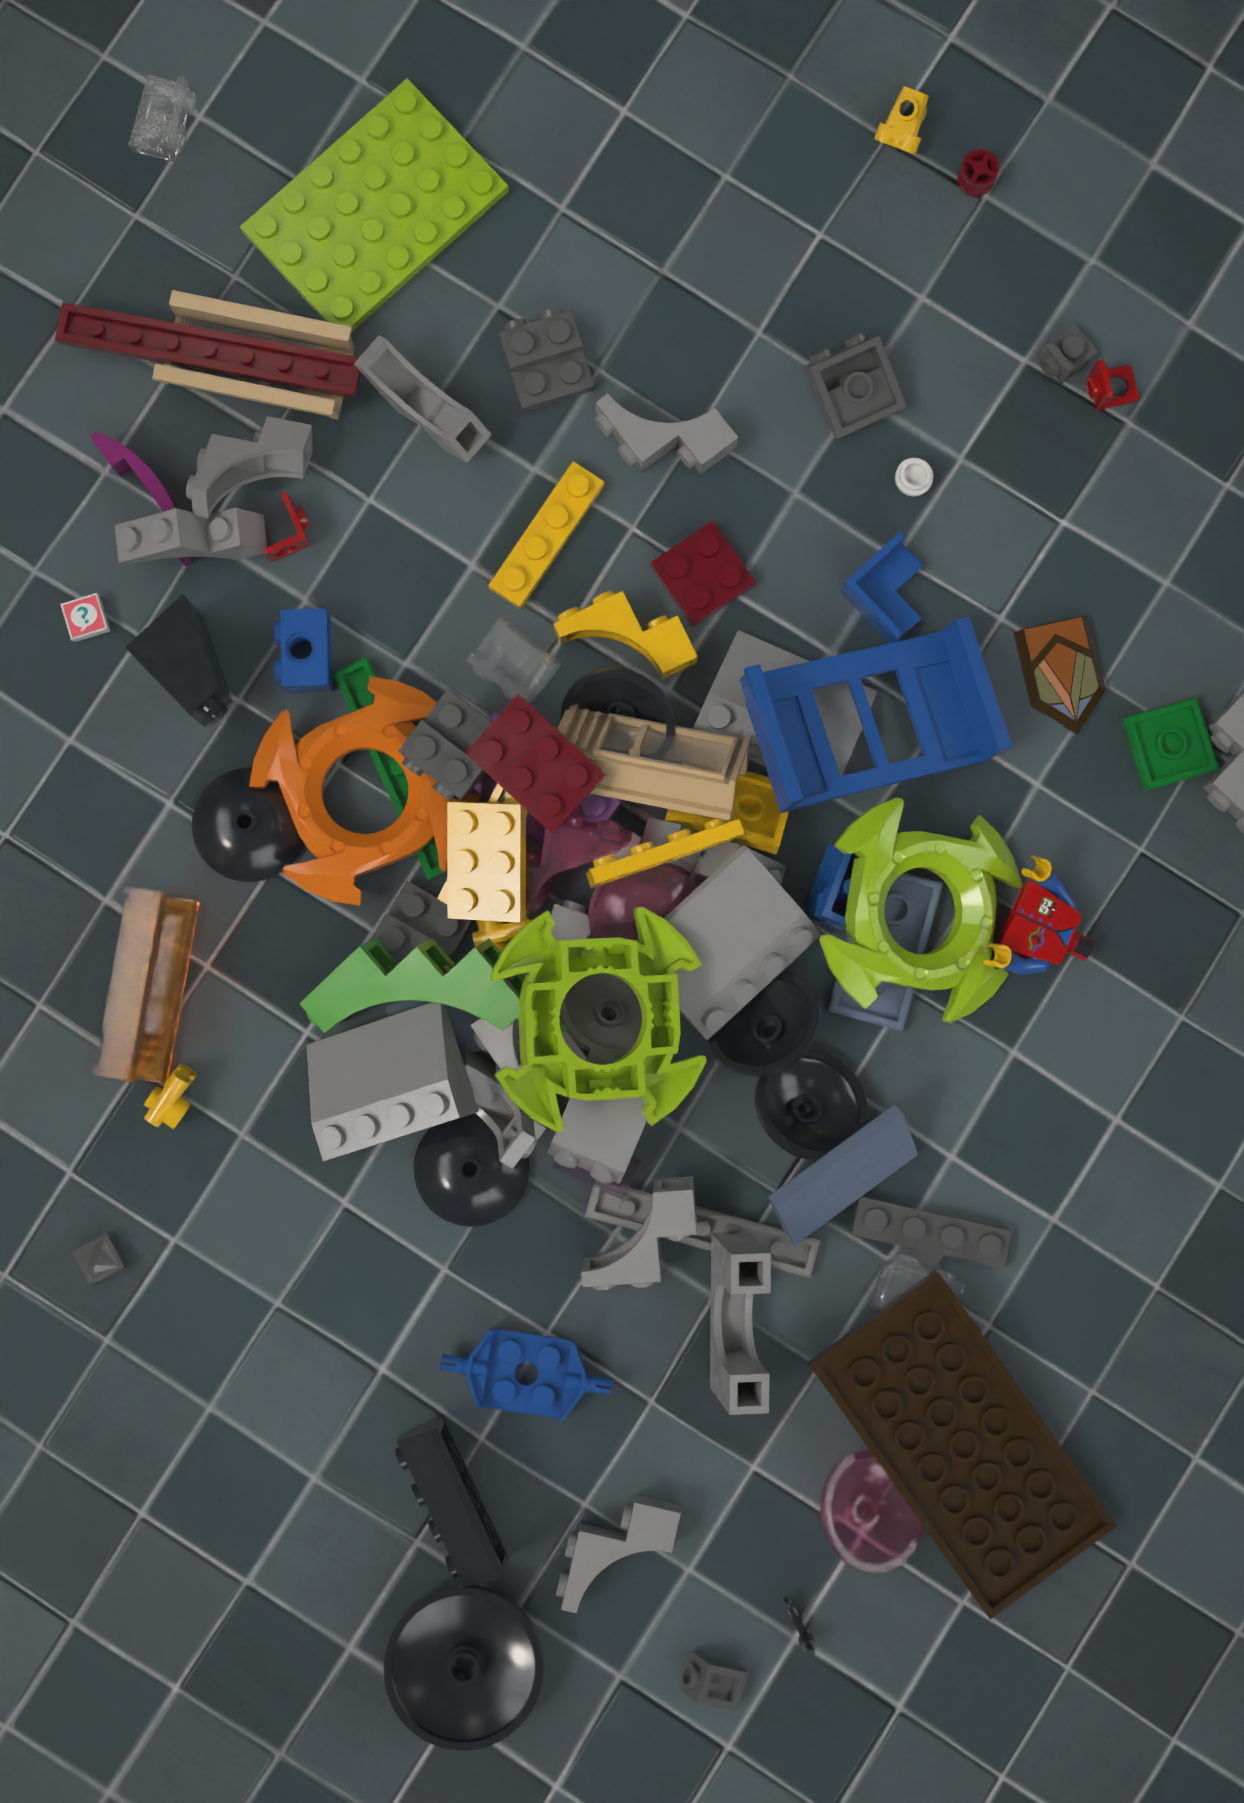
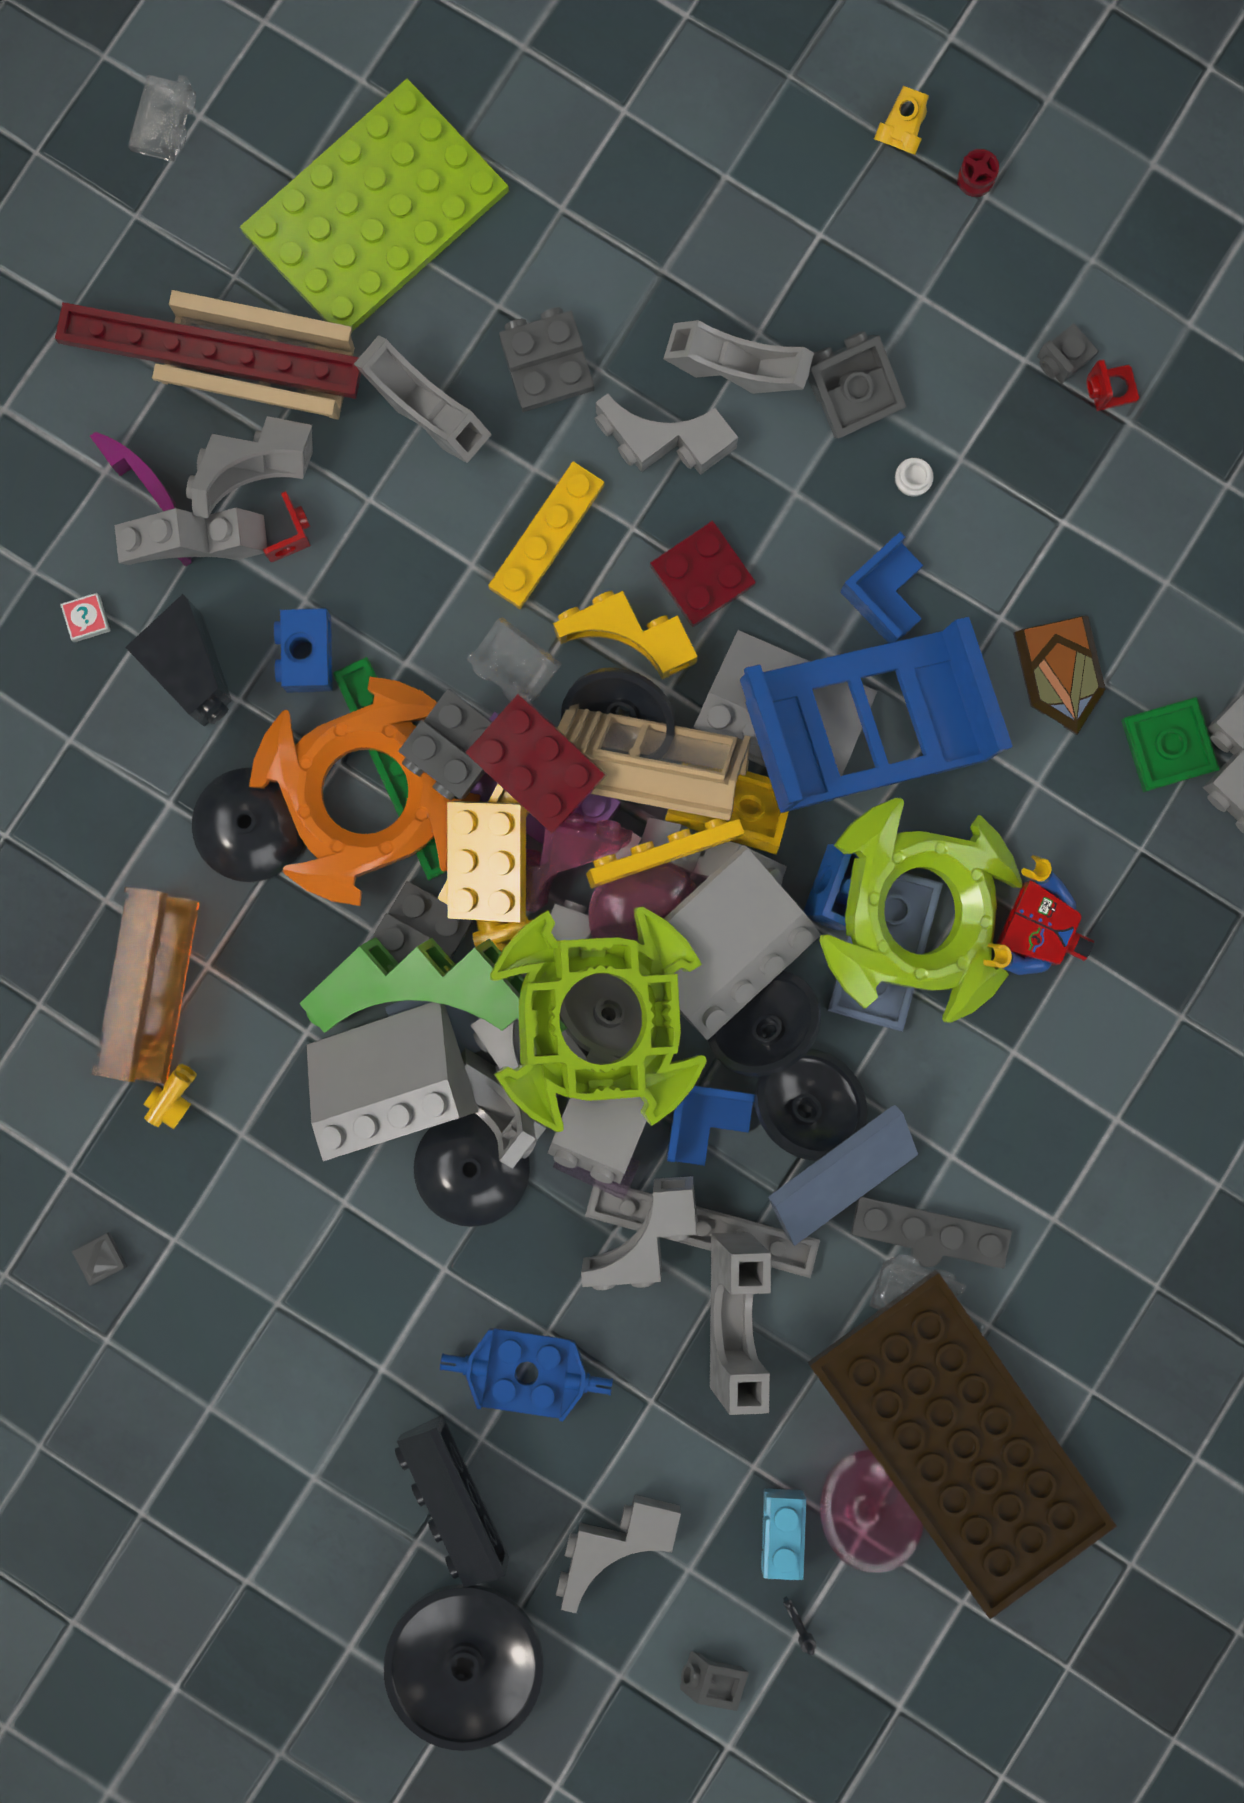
none -> light grey arch [663,320,814,394]
none -> blue panel [666,1085,755,1166]
none -> medium azure brick [761,1489,806,1580]

